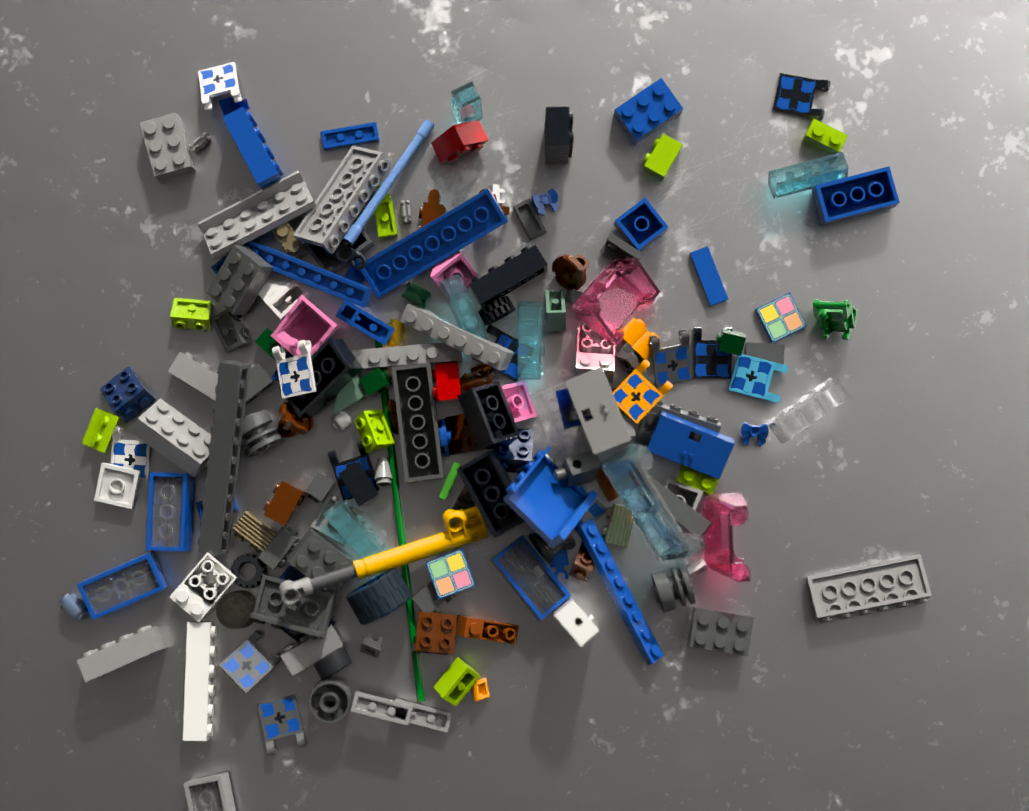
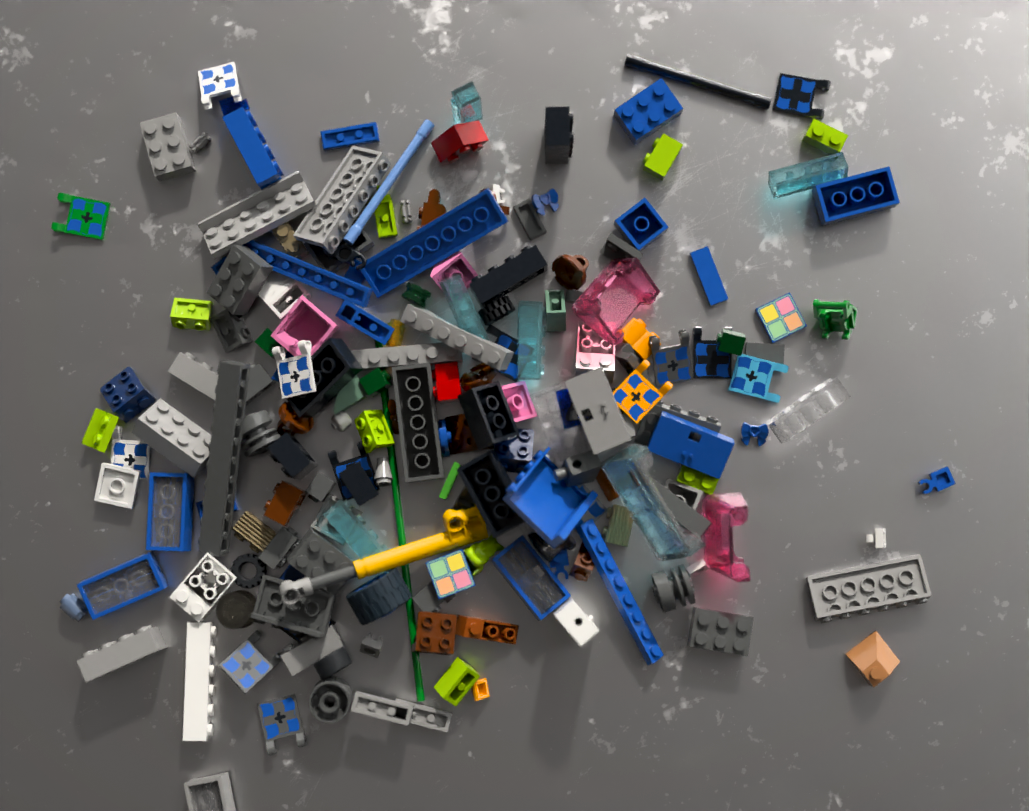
none -> green flag [51,193,111,240]
none -> black brick [268,433,318,480]
none -> lime hair [463,534,504,577]
none -> black piece [624,54,772,109]
none -> medium nougat slope [845,630,900,687]
none -> white tile [866,529,886,548]
none -> blue plate [918,466,956,494]

